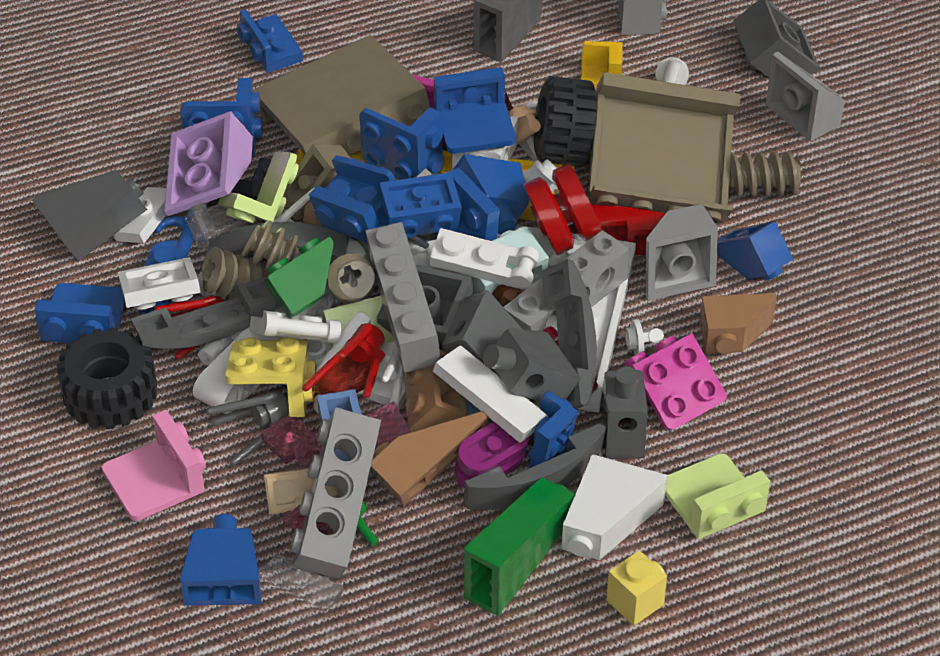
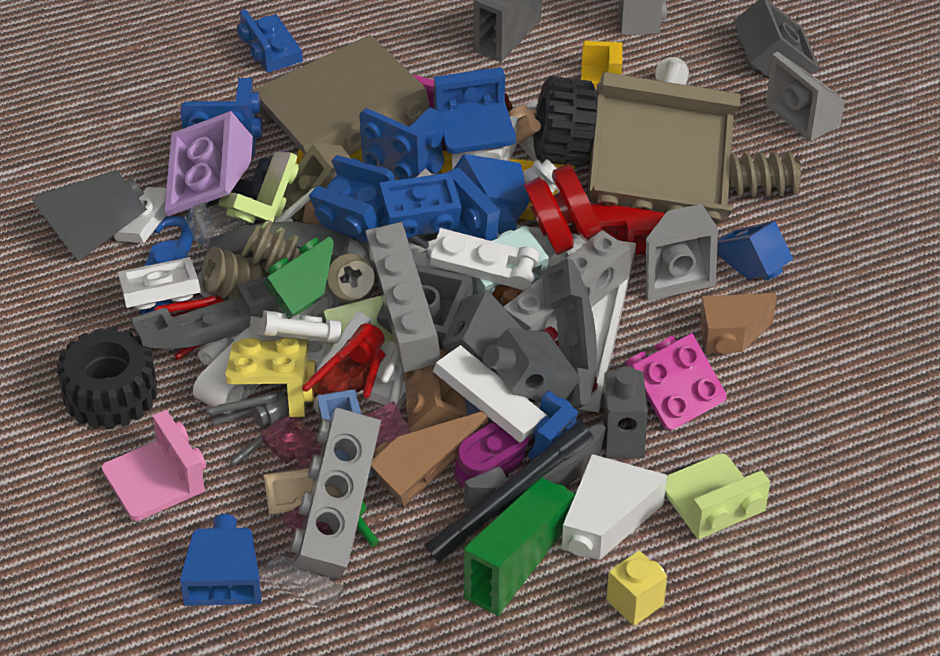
blue bracket [35,283,126,343] -> none
white plate [625,319,664,355] -> none
none -> black piece [424,420,594,563]

